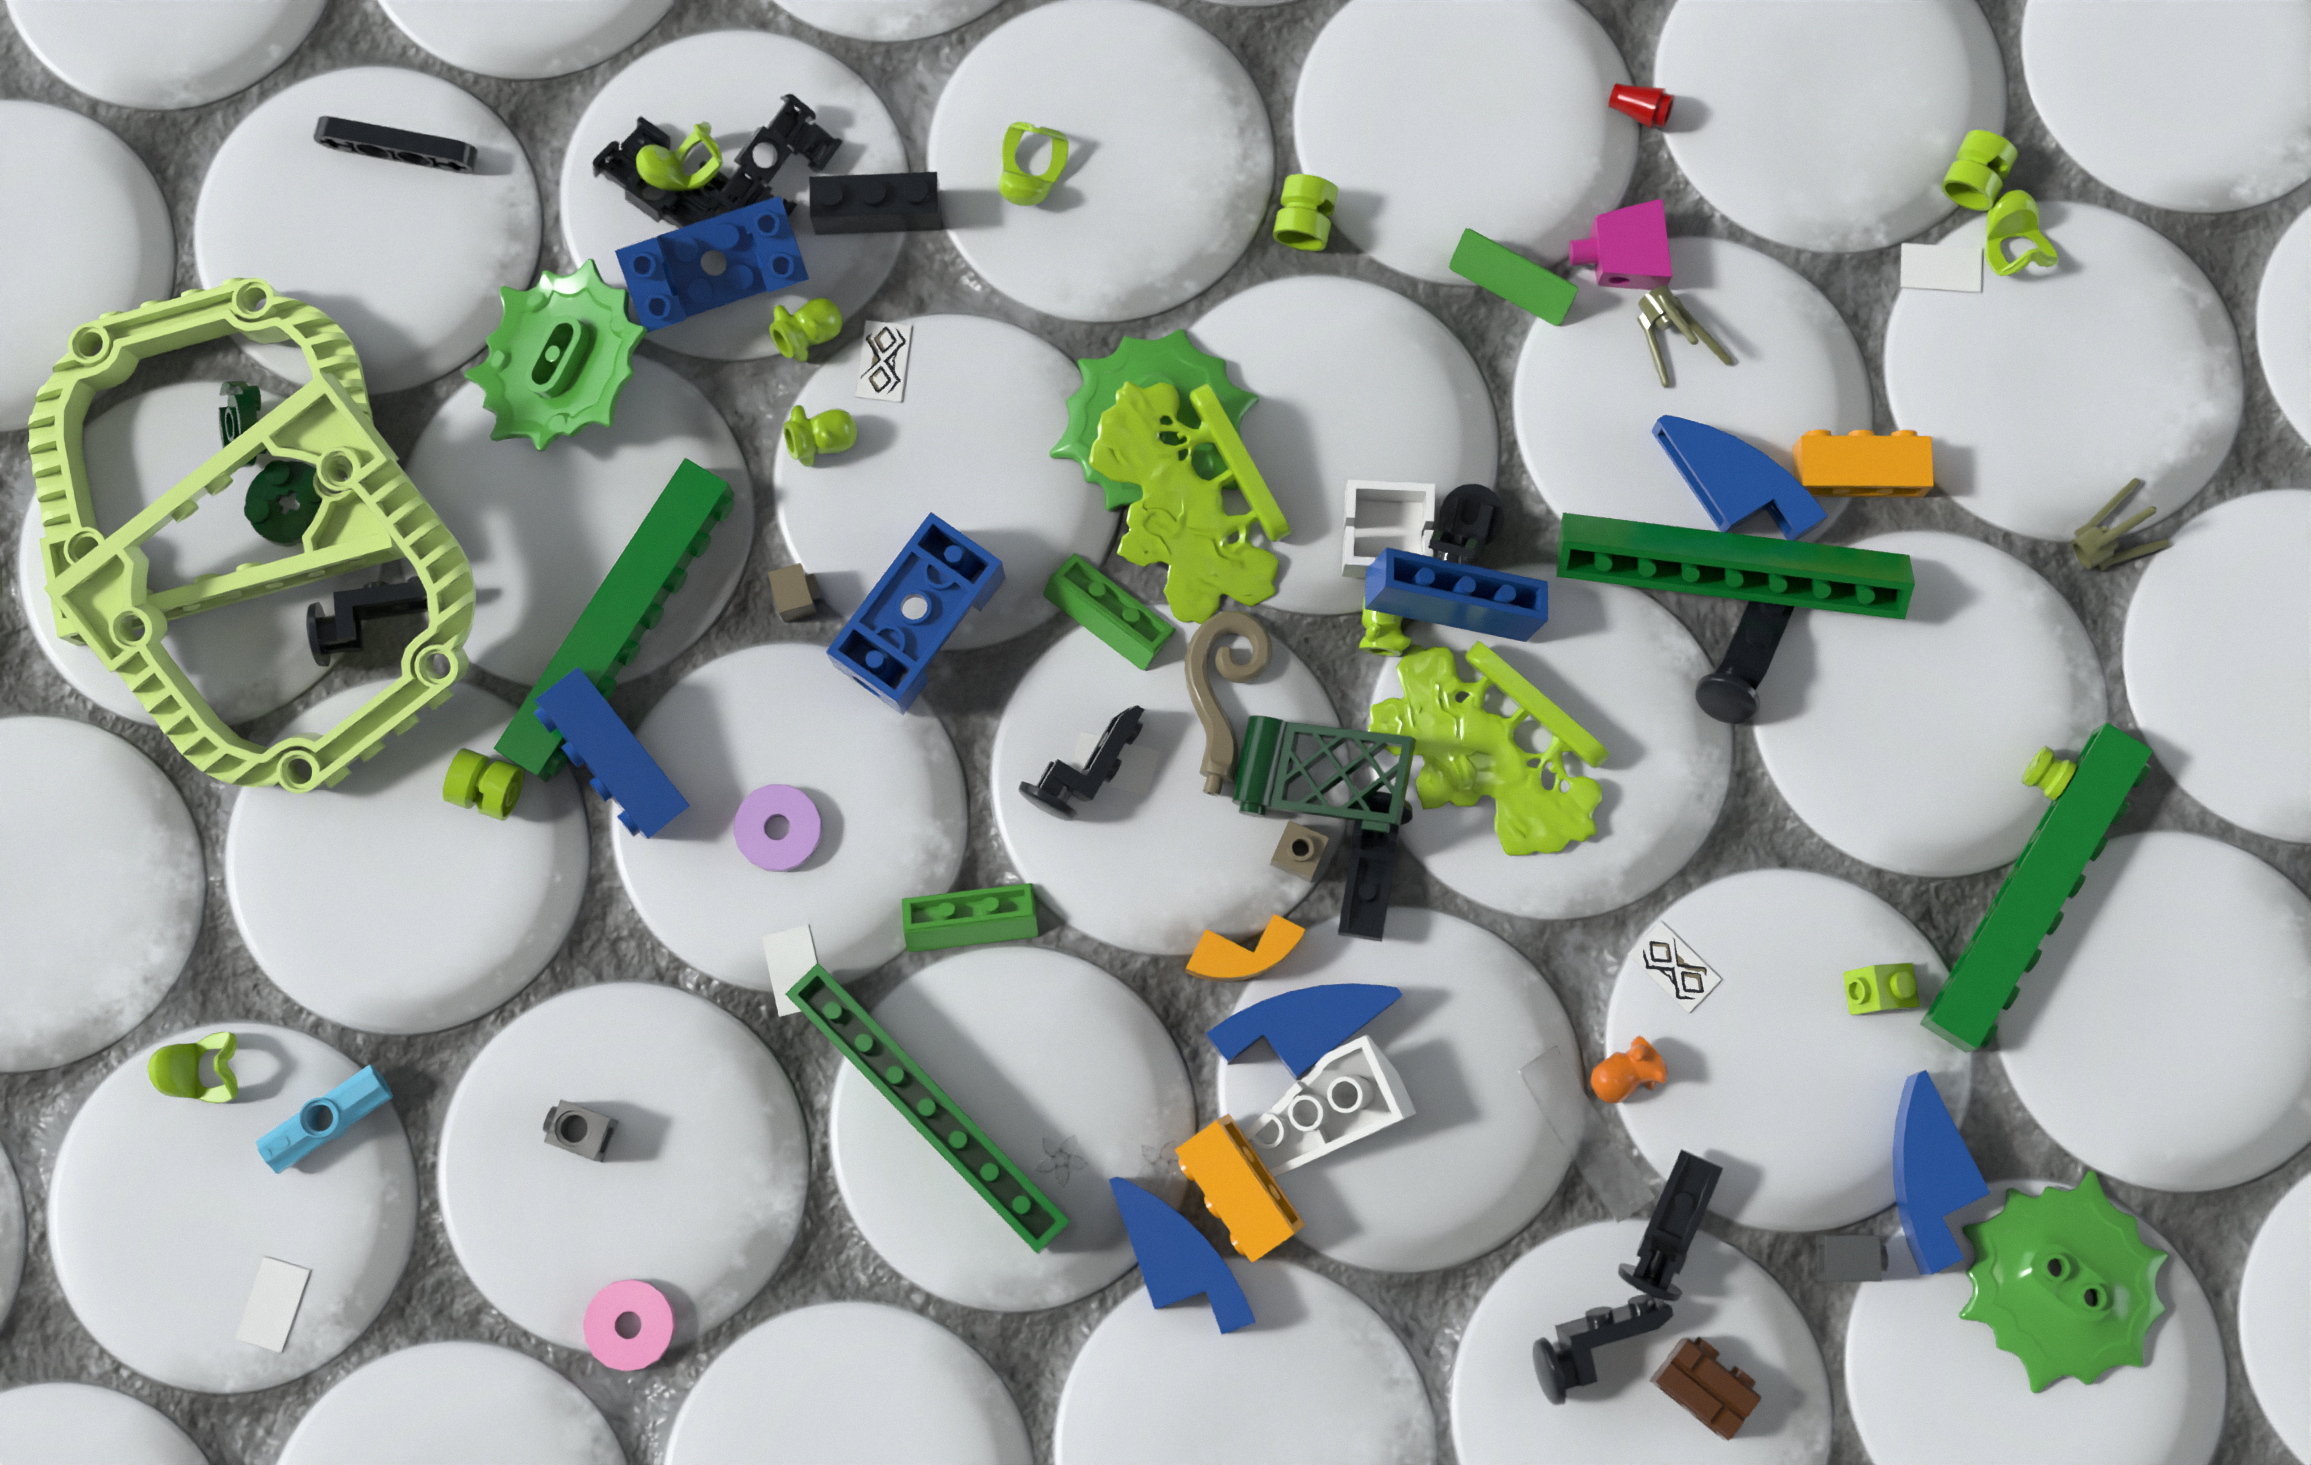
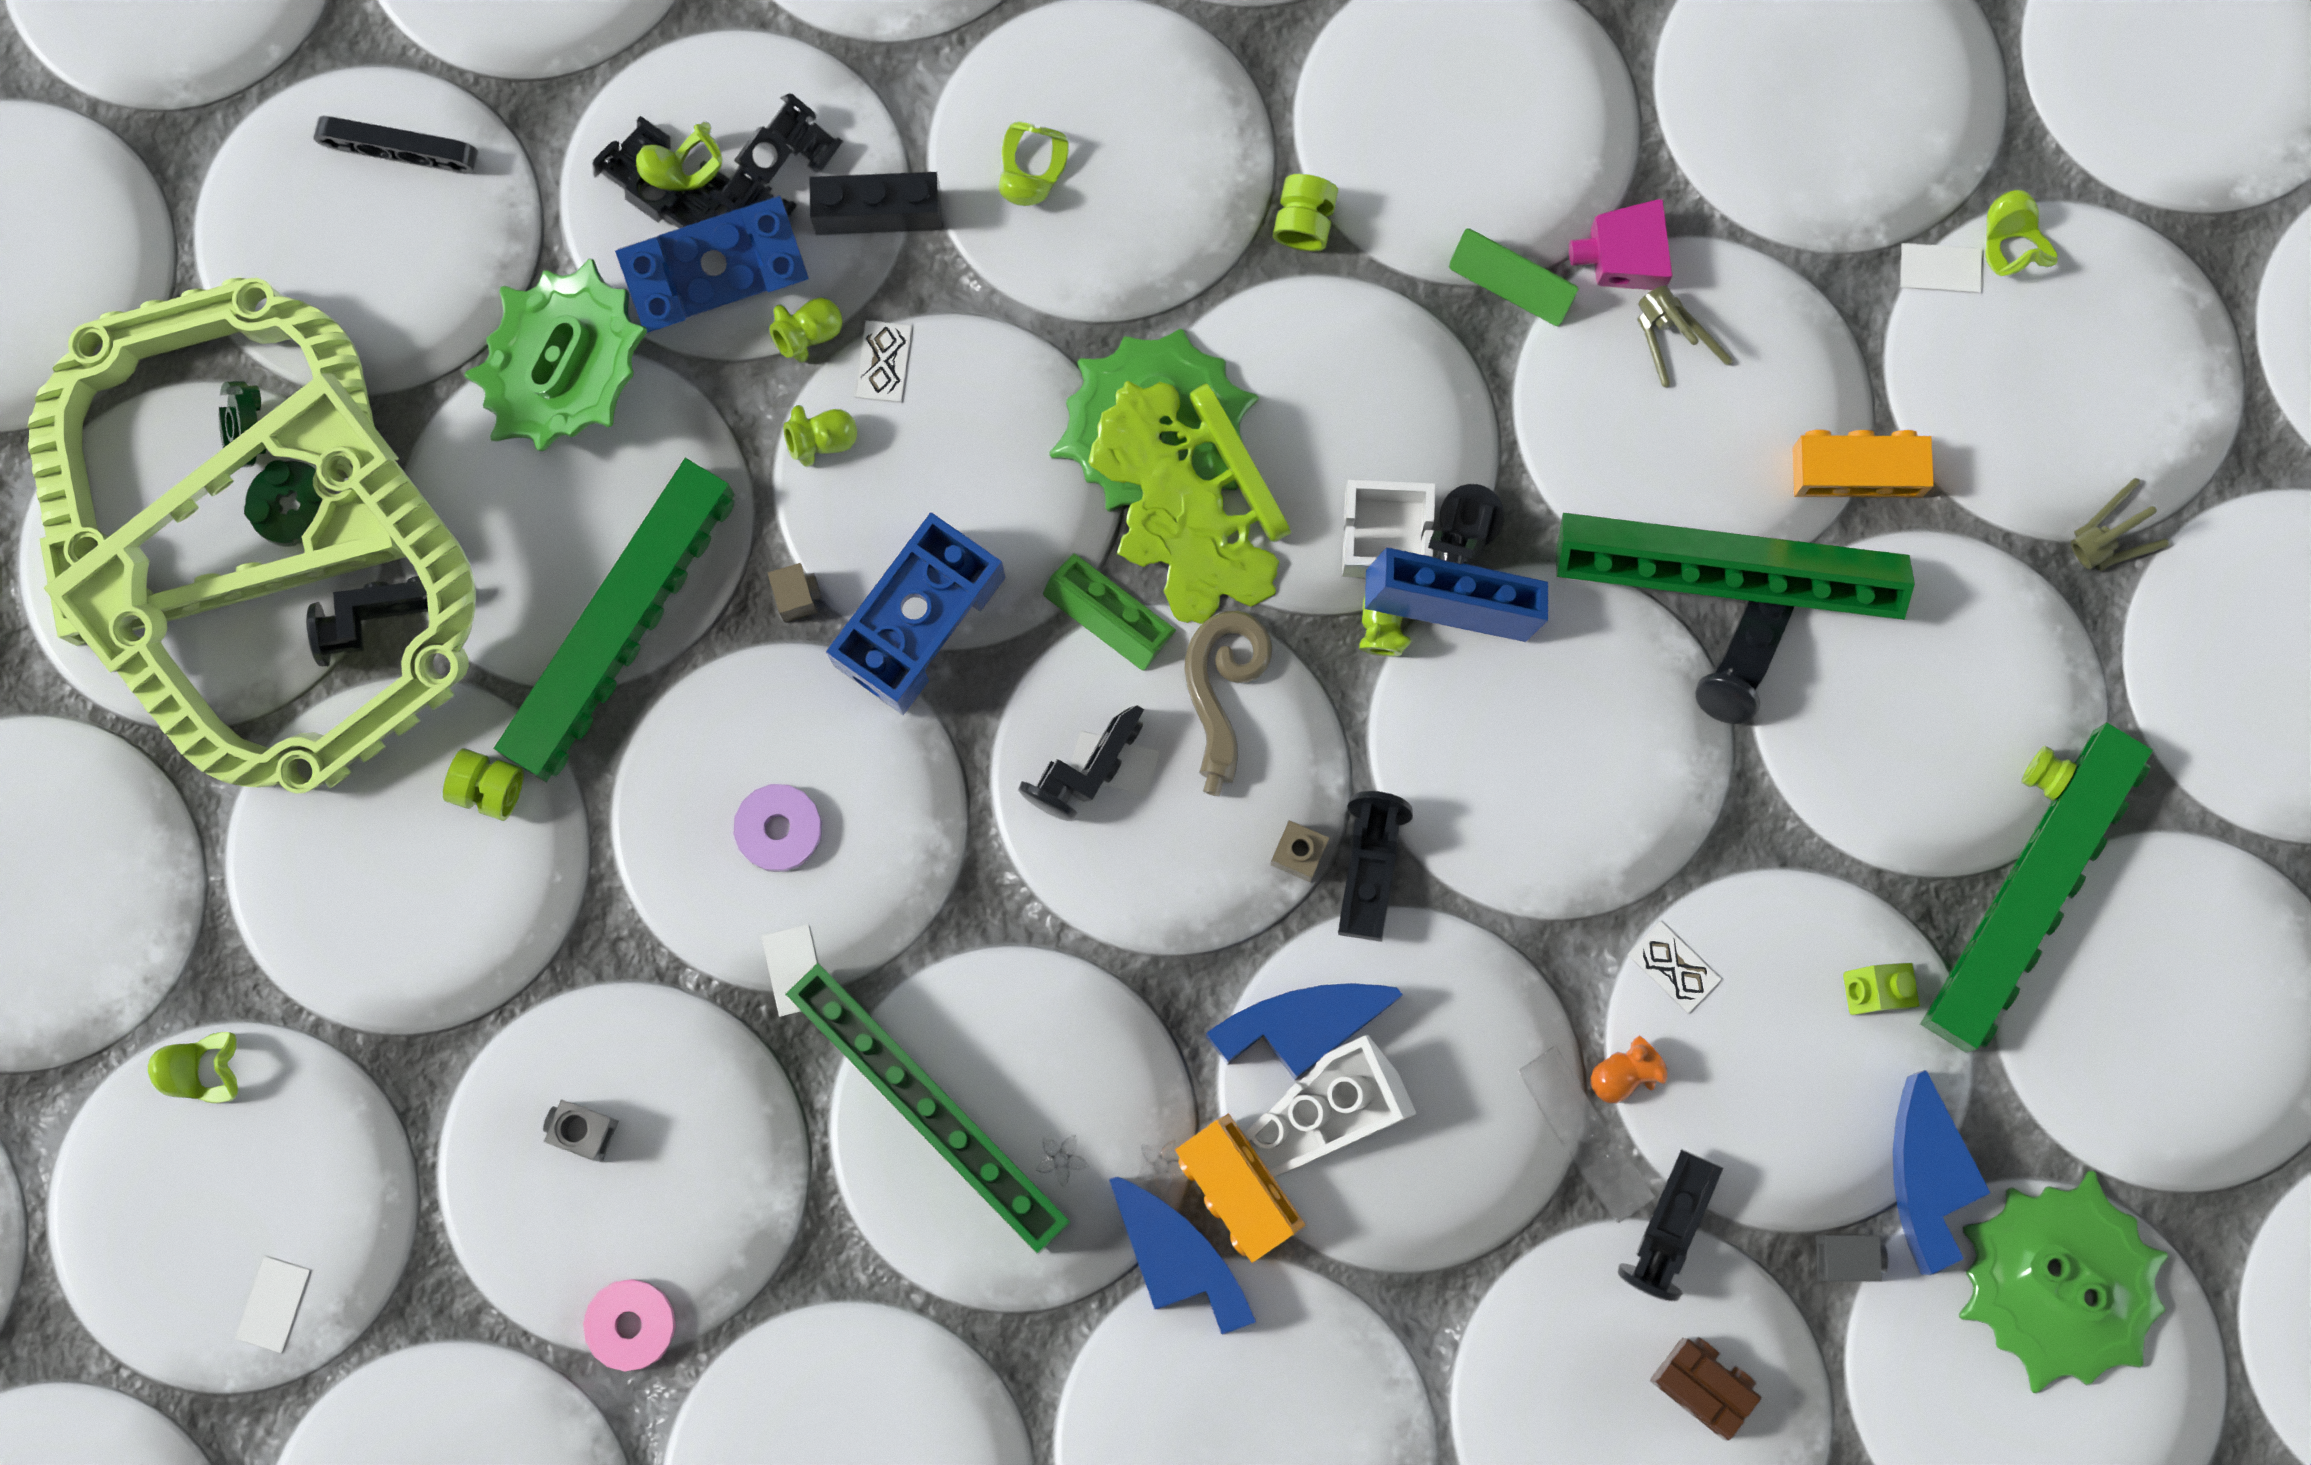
medium azure piece [255,1065,393,1174] -> none
blue brick [533,666,690,839] -> none
bright green slope [902,883,1038,952] -> none
light orange brick [1186,914,1306,982] -> none
dark green piece [1232,715,1416,833] -> none
lime plant [1368,641,1610,856] -> none
black piece [1532,1294,1674,1405] -> none
red cone [1608,83,1674,129] -> none
blue slope [1651,415,1828,541] -> none
lime wheel [1941,130,2018,211] -> none

